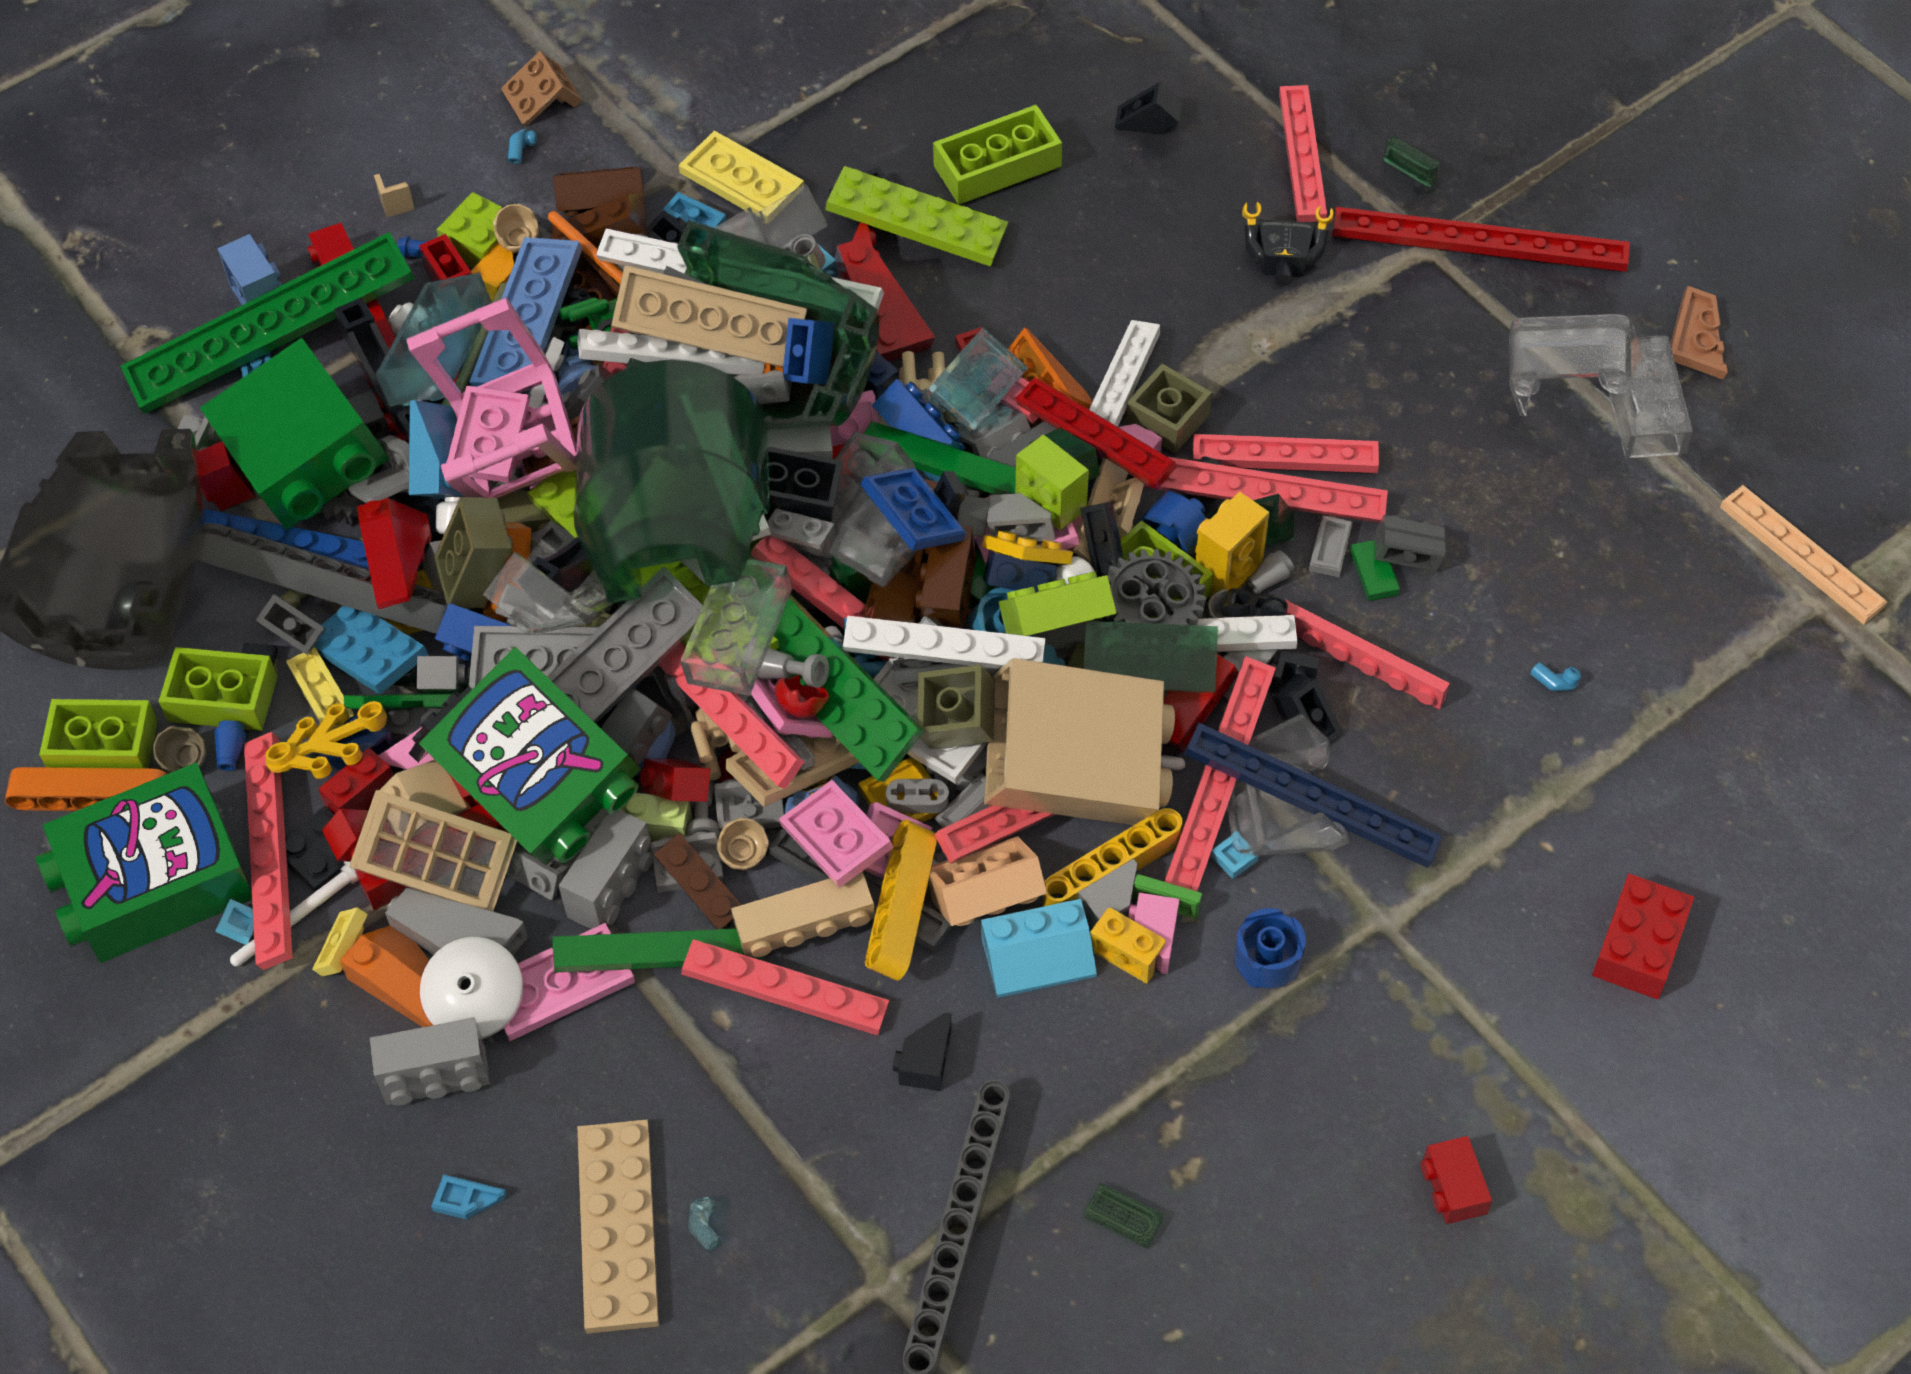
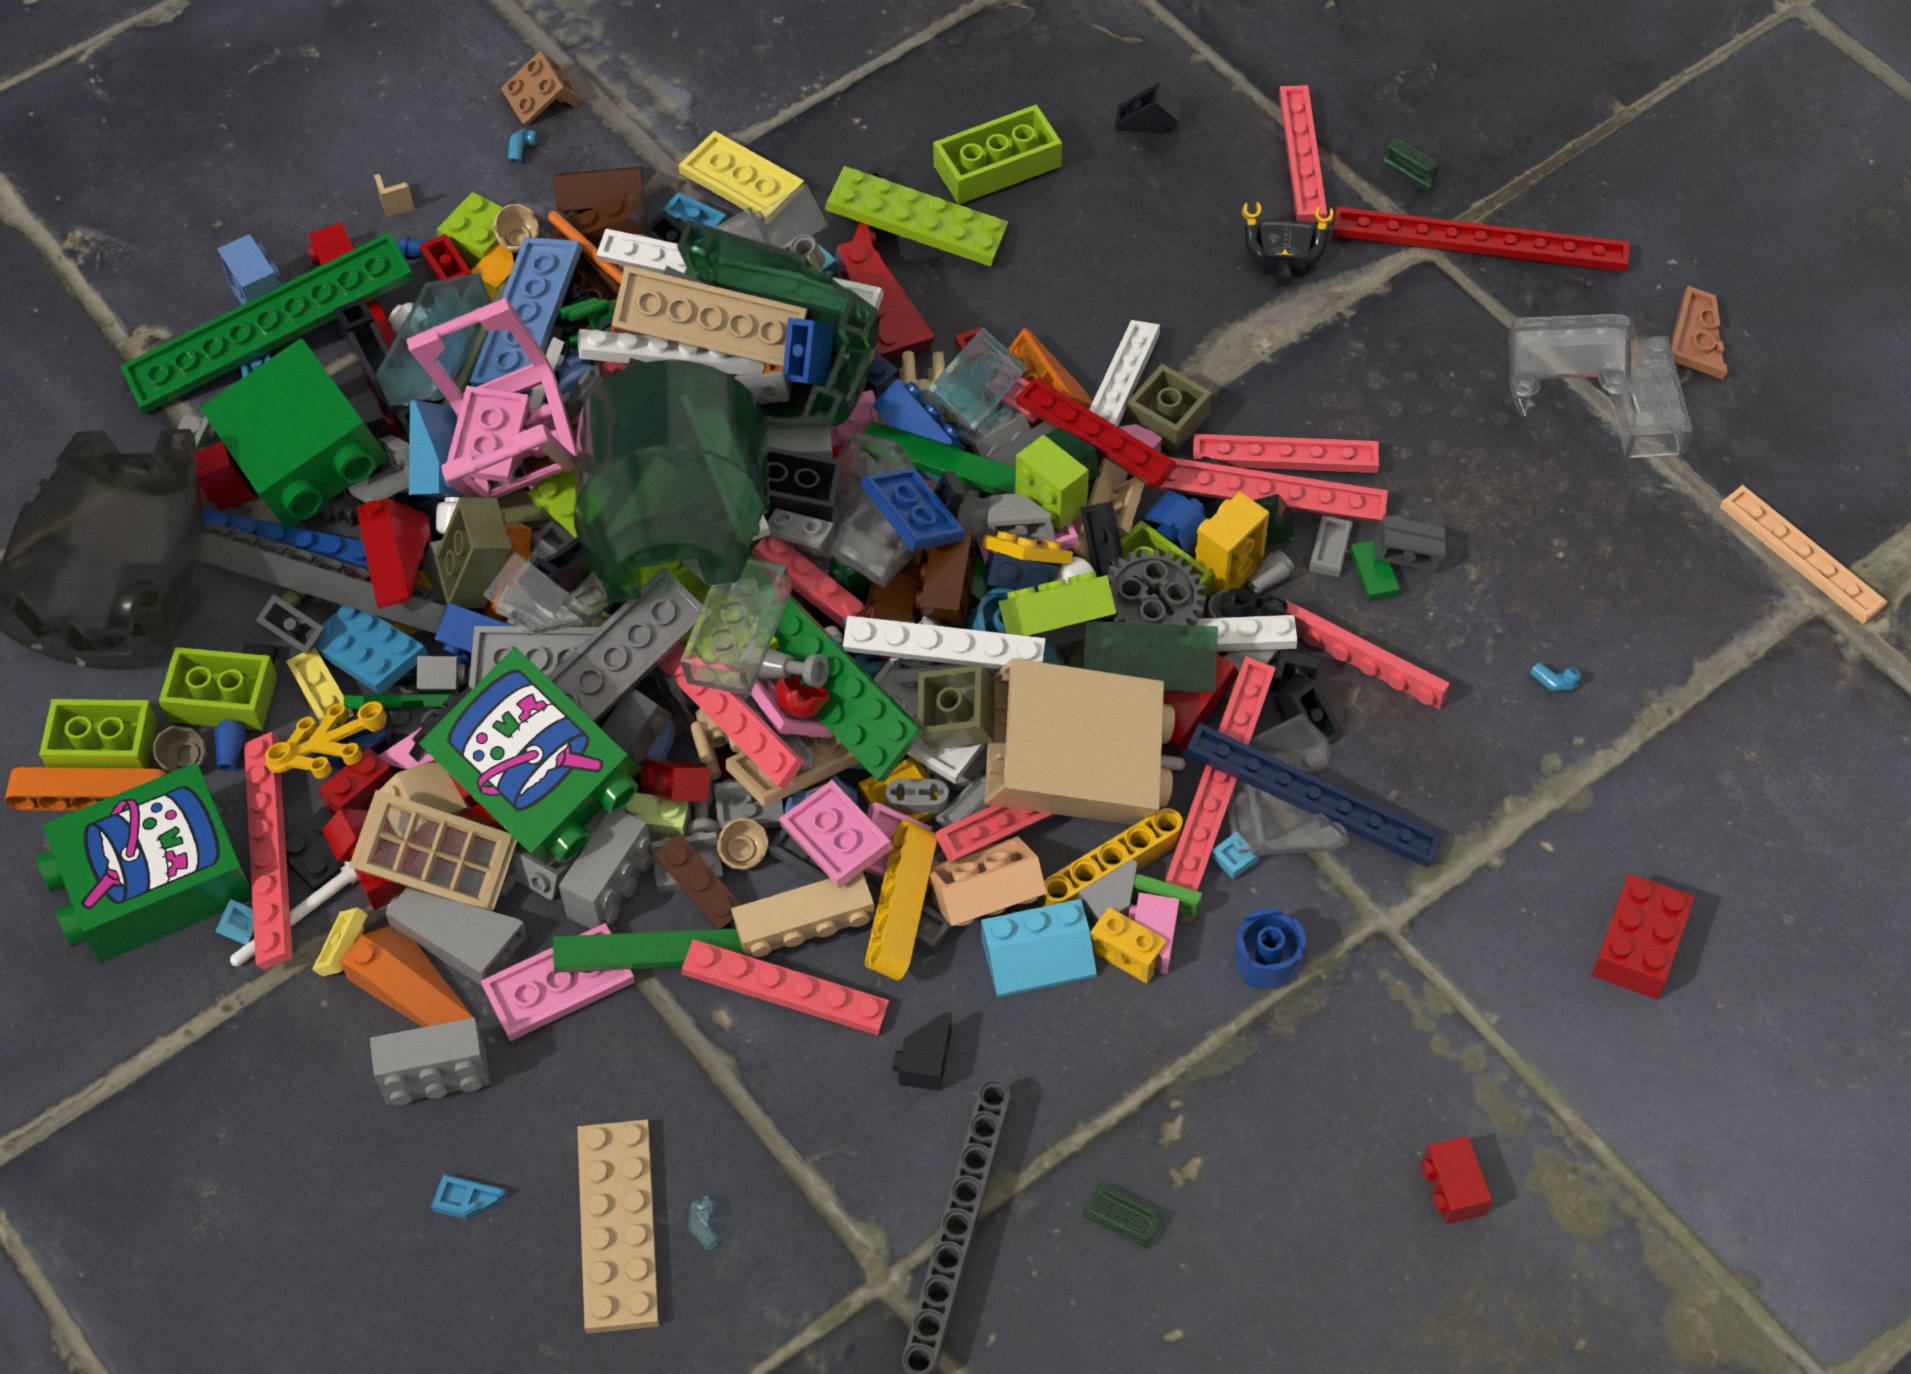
white dish [420,937,523,1039] -> none

